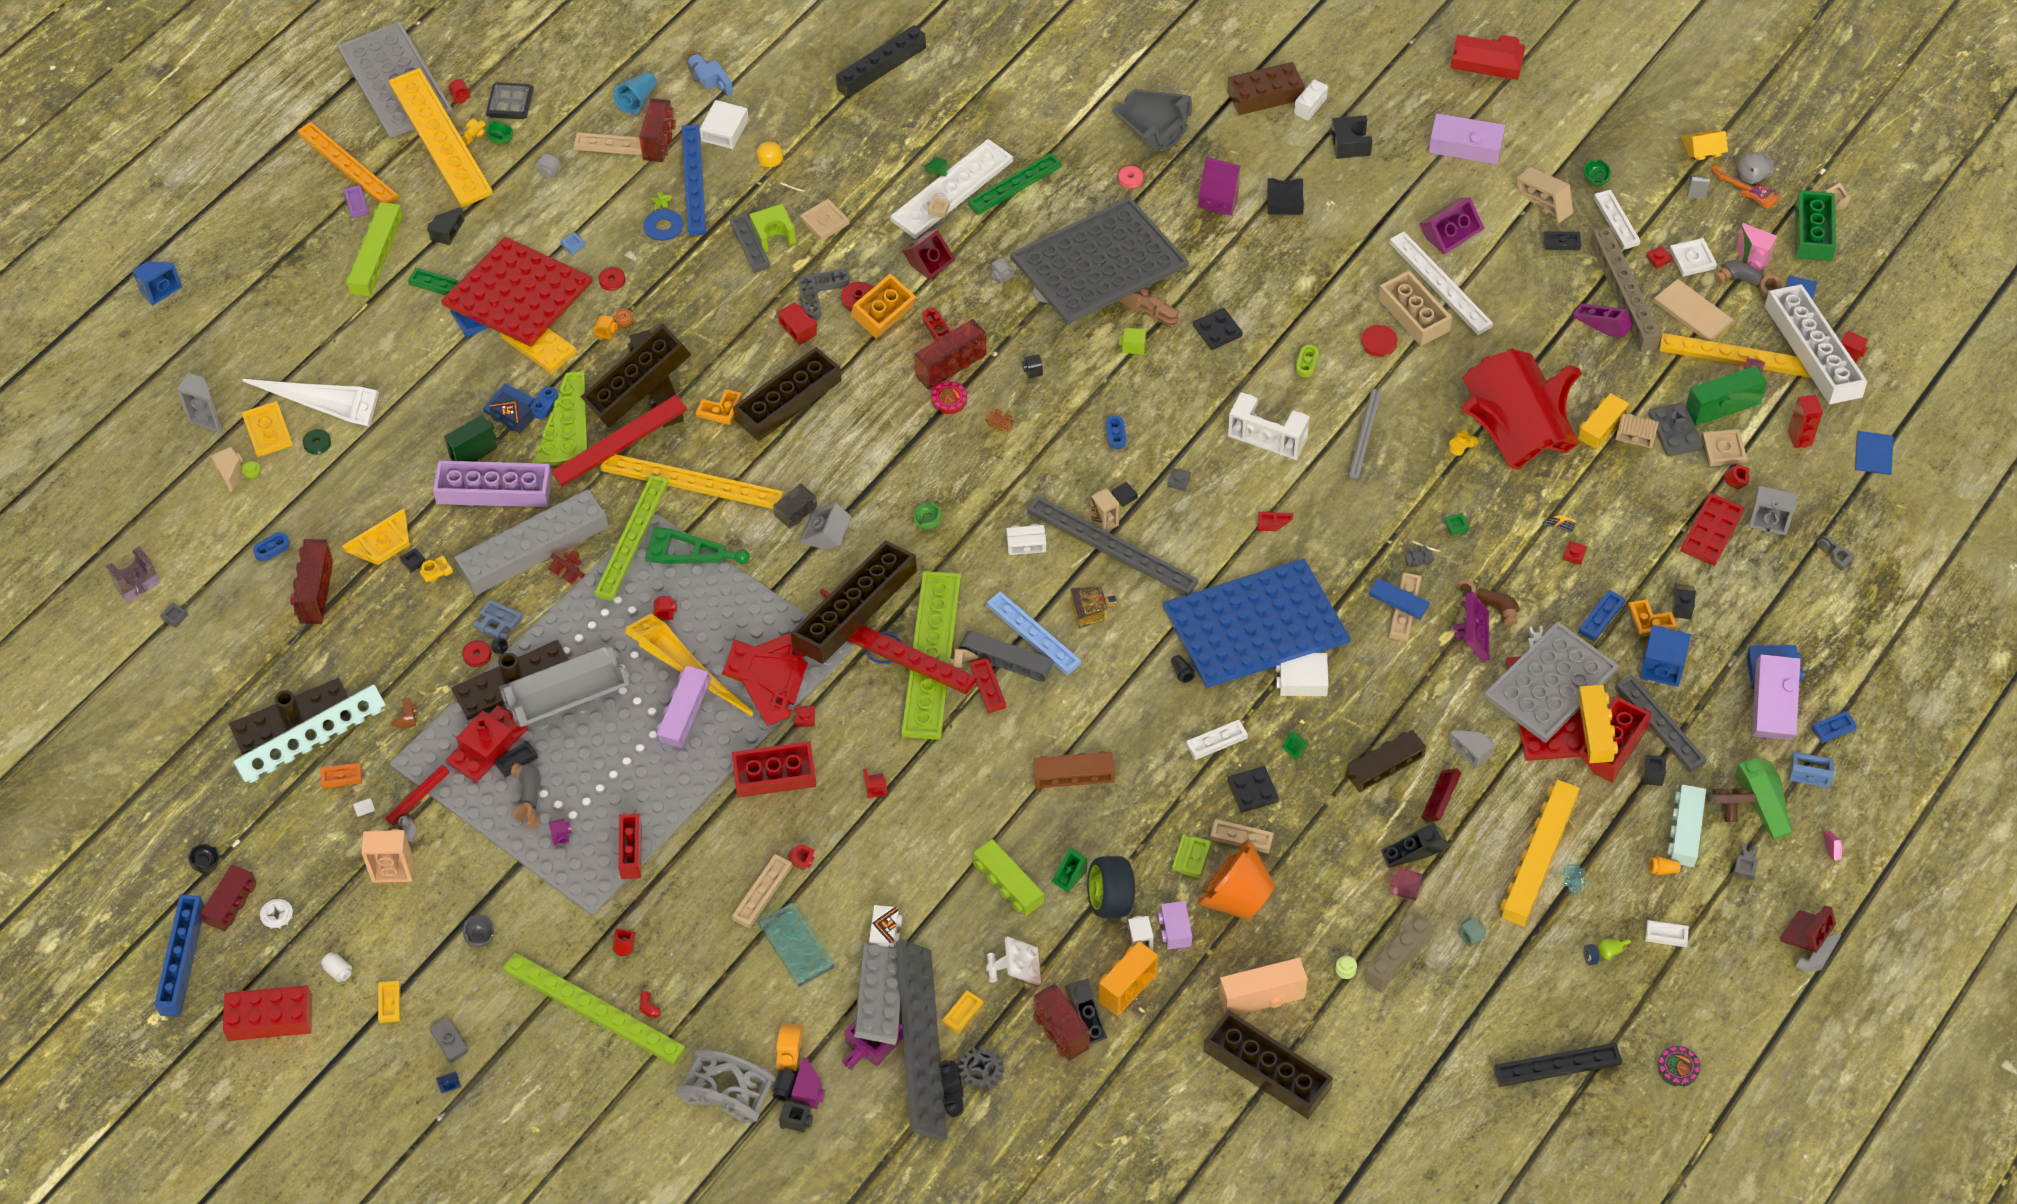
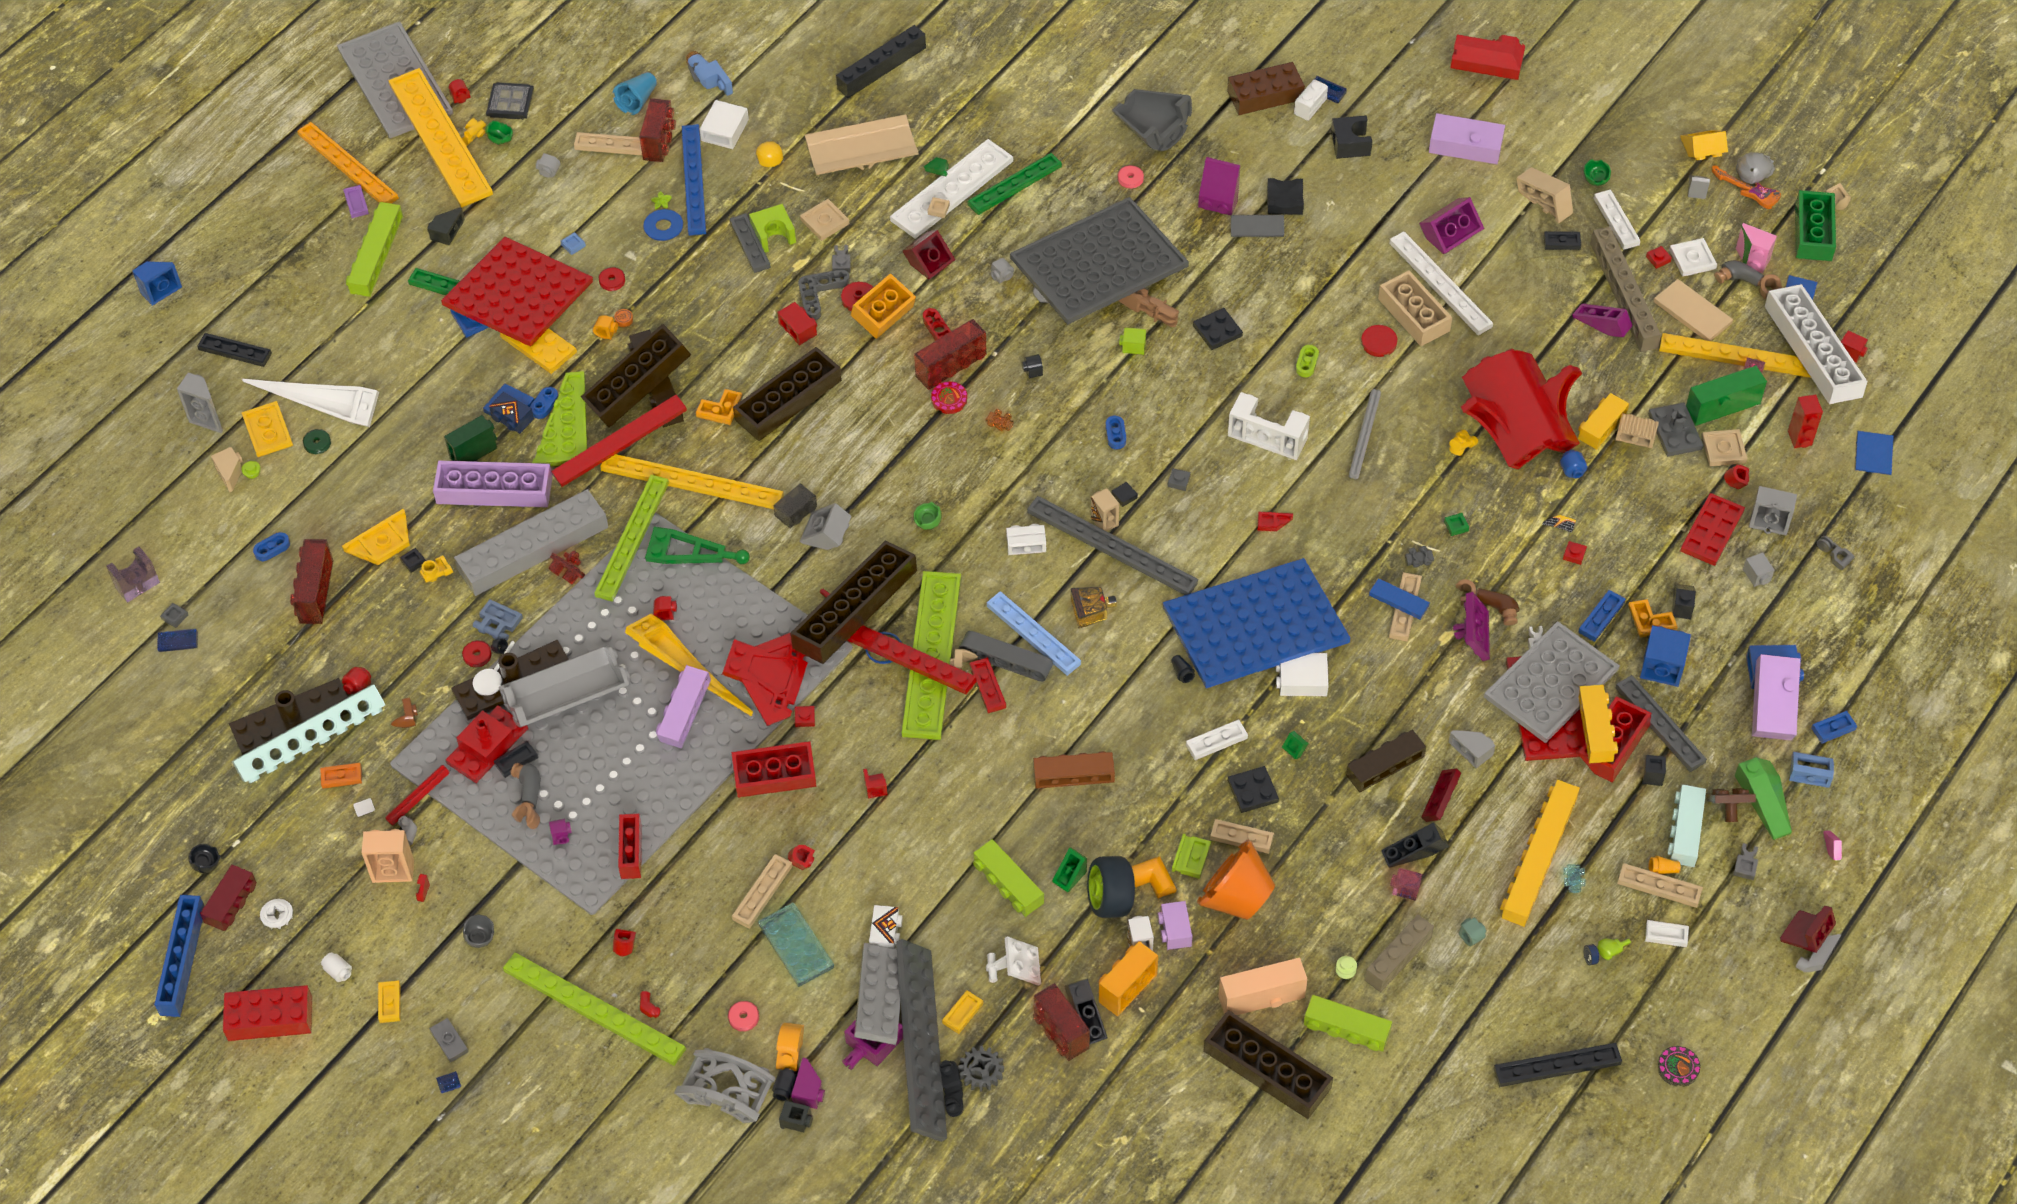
none -> clear blue tile [157,629,198,652]
none -> black tile [197,333,272,367]
none -> red head [342,667,371,695]
none -> red tile [416,874,430,902]
none -> white piece [473,641,515,696]
none -> coral piece [728,1001,759,1031]
none -> tan hinge [805,114,919,175]
none -> flat silver plate [832,245,851,273]
none -> light orange brick [1132,856,1177,899]
none -> dark grey slope [1230,215,1284,237]
none -> lime brick [1304,995,1393,1052]
none -> clear blue tile [1314,76,1347,104]
none -> blue head [1560,450,1587,479]
none -> tan plate [1617,863,1703,908]
none -> light grey brick [1743,553,1774,587]

